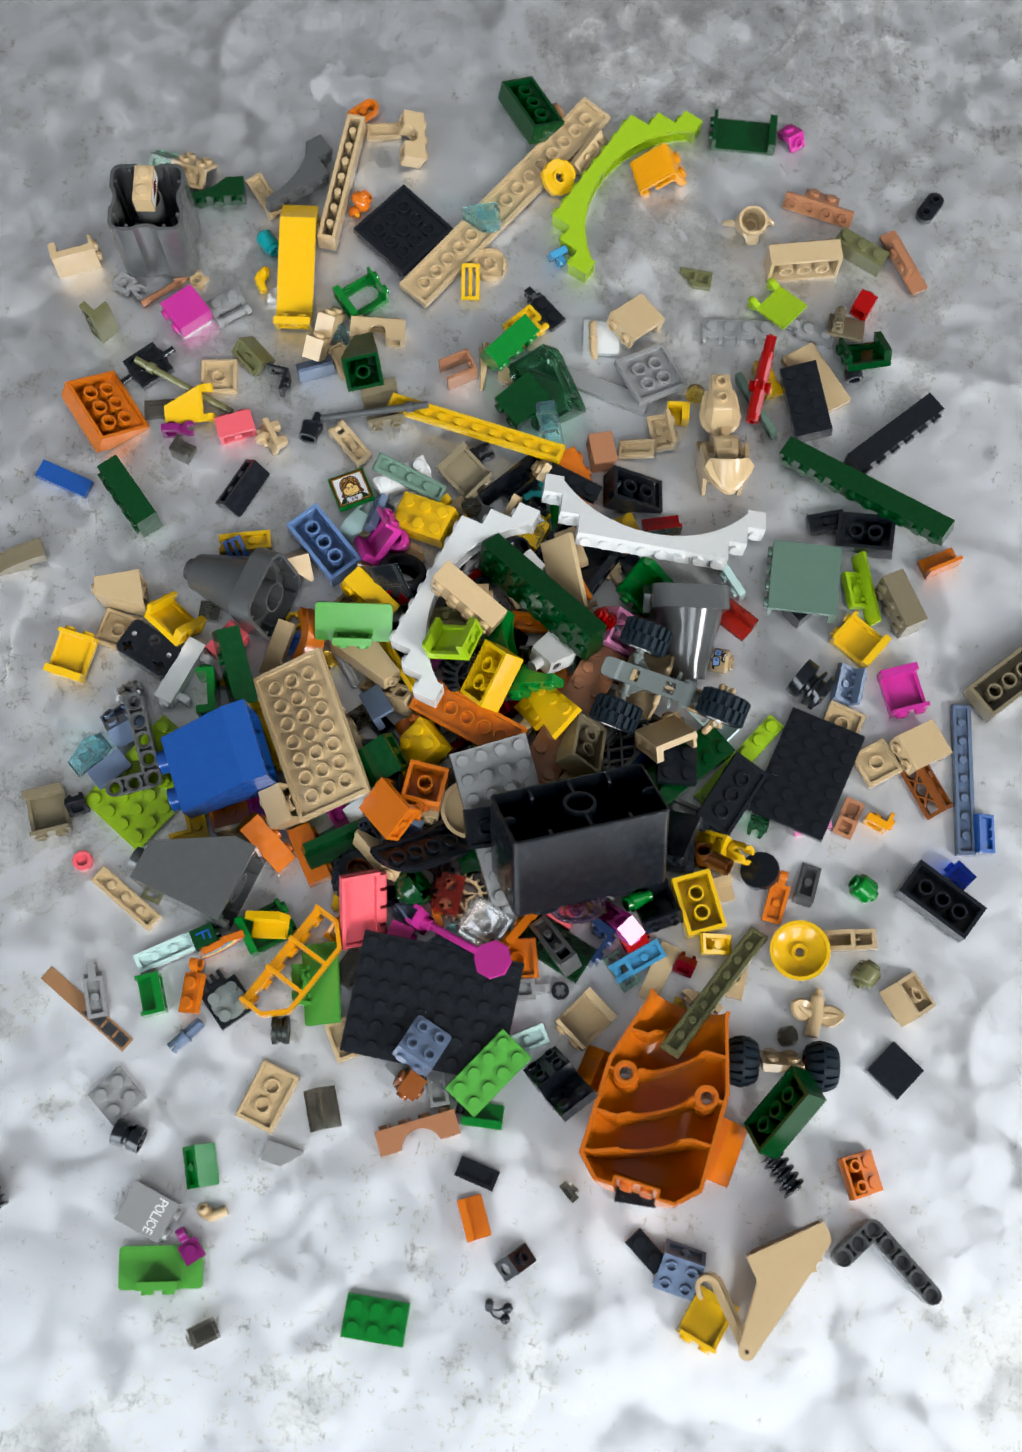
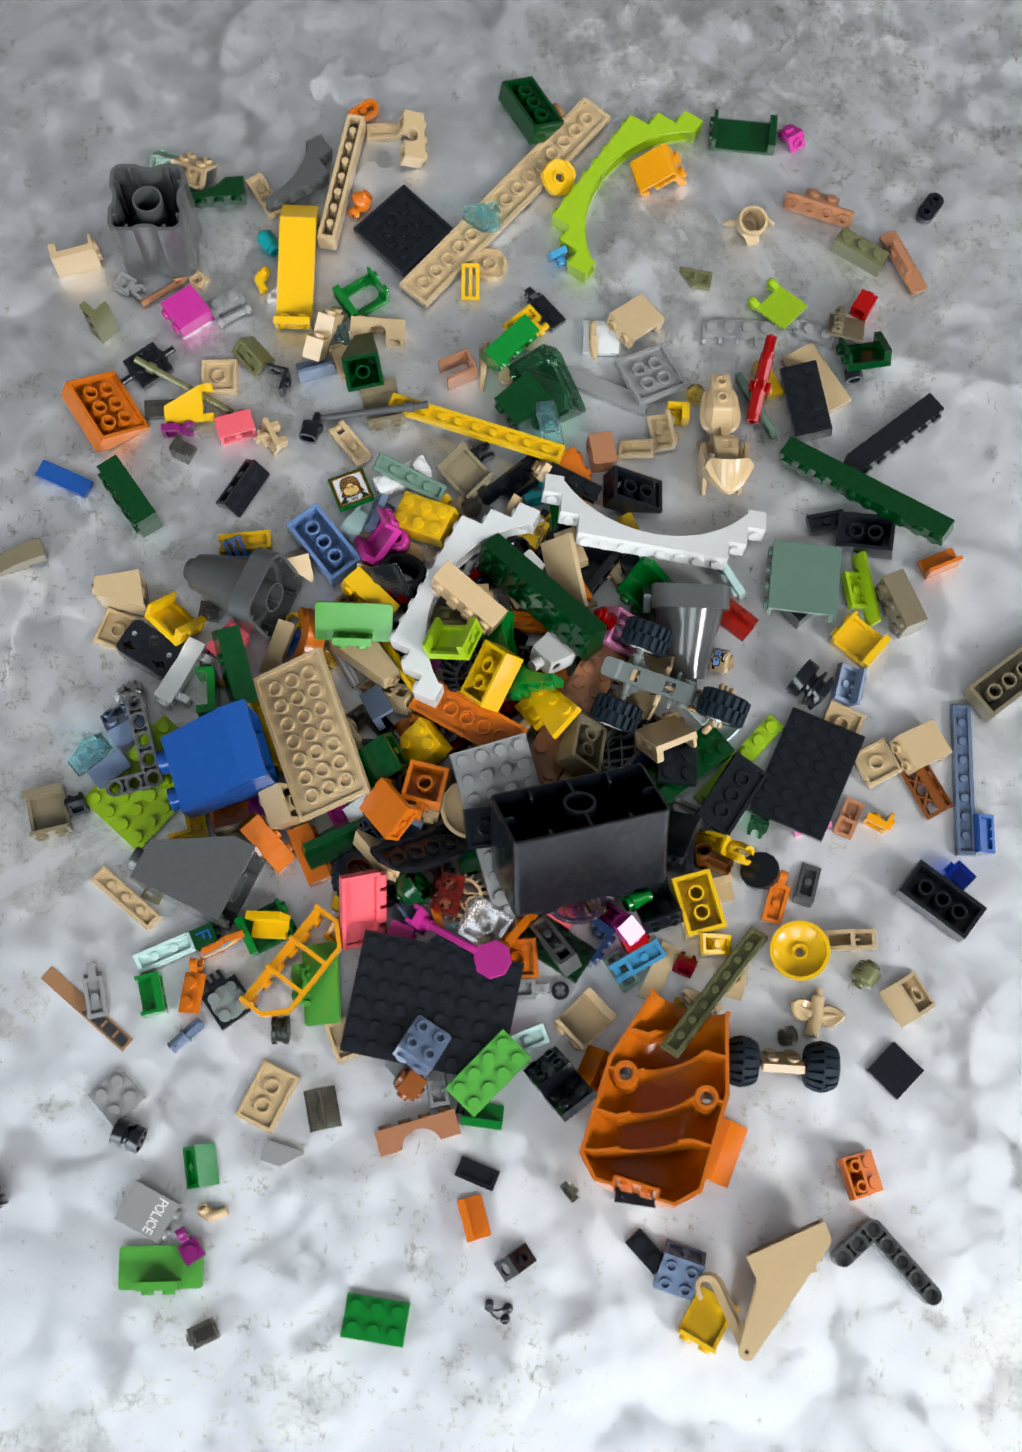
yellow panel [43,625,99,683] -> none
coral tile [72,850,94,871] -> none
tan brick [132,165,158,212] -> none
clear smoke panel [339,947,361,991] -> none
black tile [528,497,547,514] -> none
tan plate [570,127,608,176] -> none
red panel [641,515,682,536] -> none
dark green brick [743,1065,827,1159] -> none
black piece [761,1151,804,1199] -> none
tan brick [763,238,843,283] -> none
green head [848,874,879,903] -> none
dark pink panel [876,662,931,719] -> none

